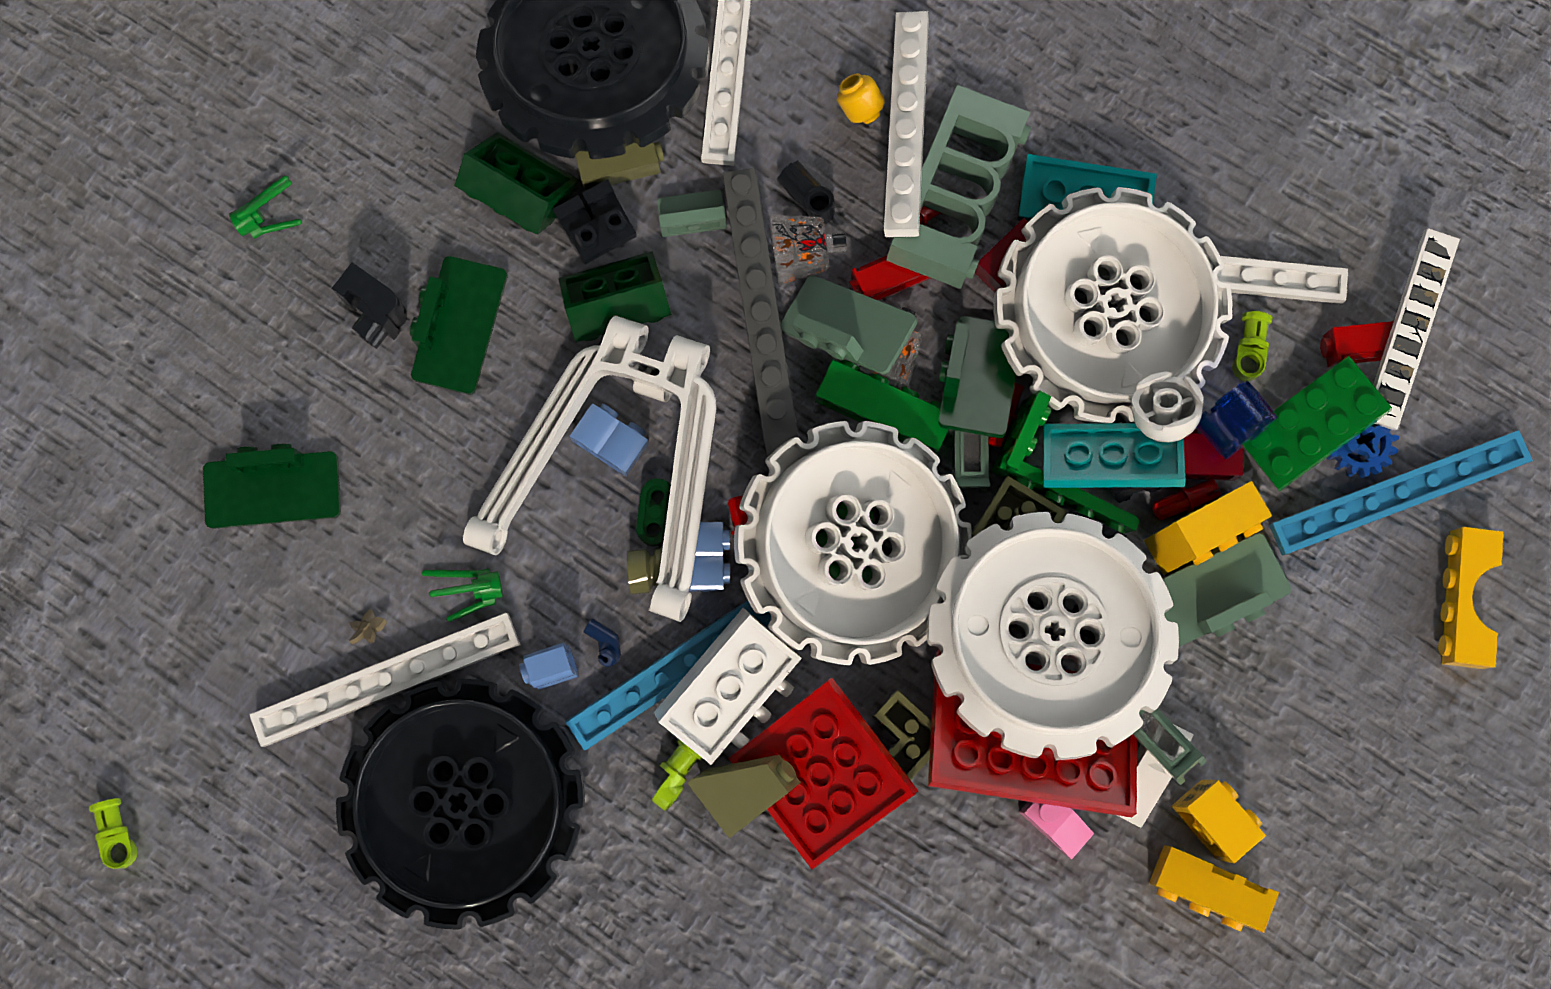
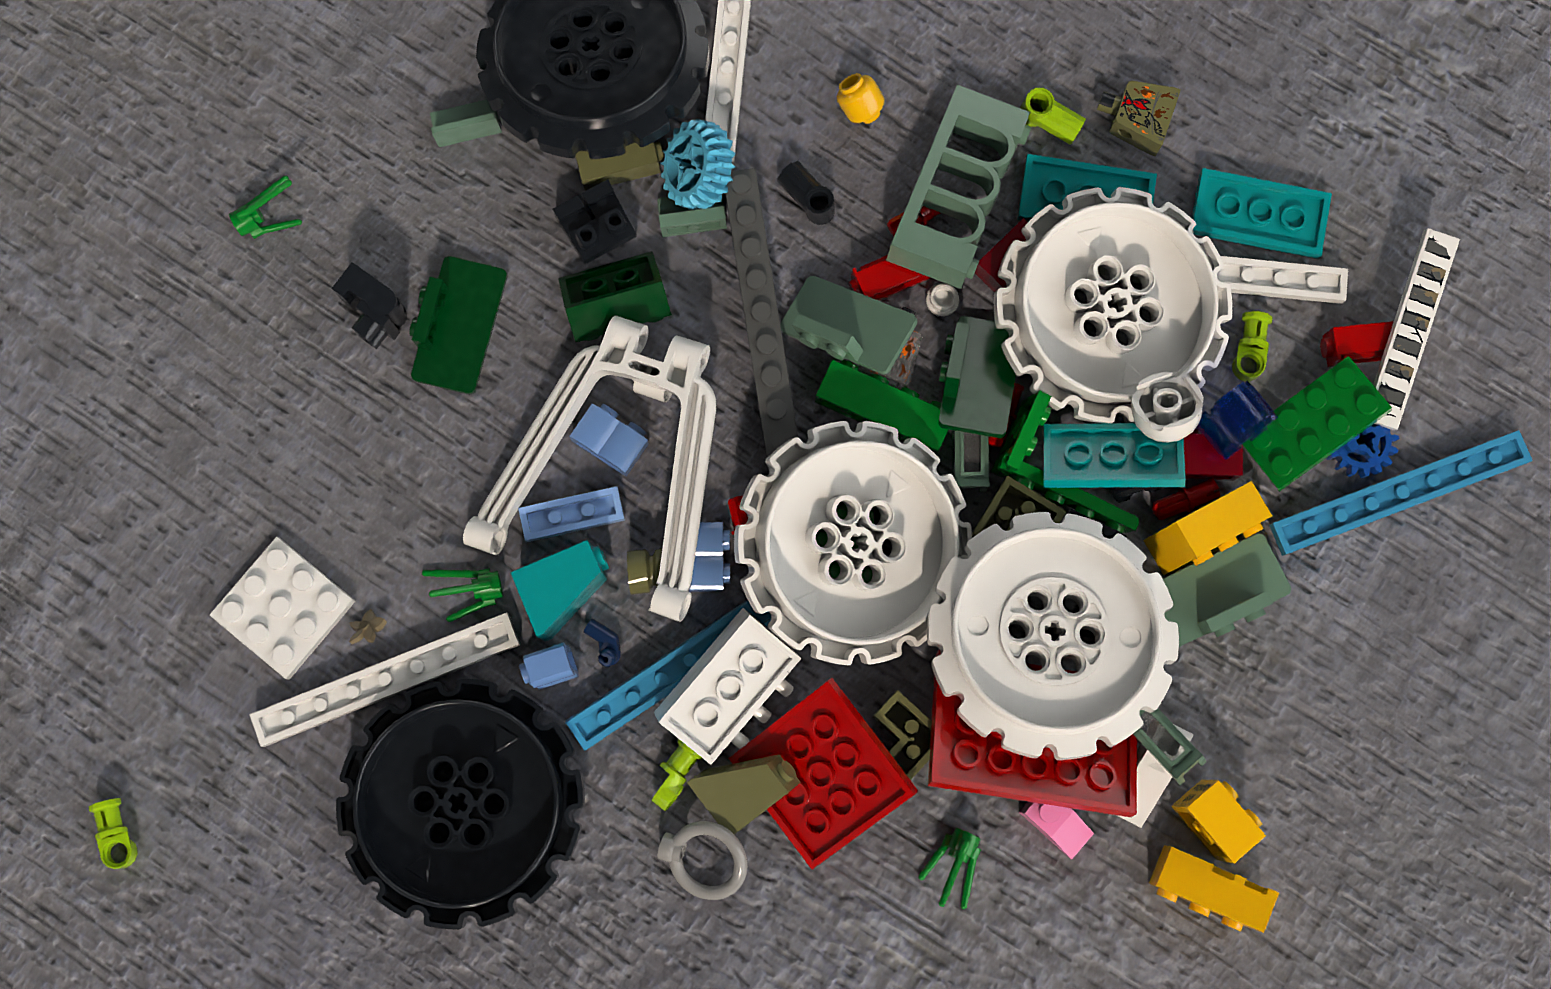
dark green bracket [203,443,341,529] -> none
dark green slope [454,132,579,235] -> none
dark green plate [636,478,671,547] -> none
clear torso [770,215,847,285] -> none
white plate [884,11,929,237] -> none
yellow arch [1438,527,1504,669] -> none
none -> white plate [210,537,356,680]
none -> sand green panel [430,100,502,147]
none -> teal slope [510,540,610,642]
none -> light blue plate [518,486,625,542]
none -> light grey piece [657,821,748,900]
none -> medium azure gear [660,119,736,210]
none -> green plant [918,827,981,909]
none -> white plate [926,283,959,316]
none -> lime piece [1020,88,1086,145]
none -> olive torso [1097,81,1181,156]
none -> teal plate [1192,168,1332,259]

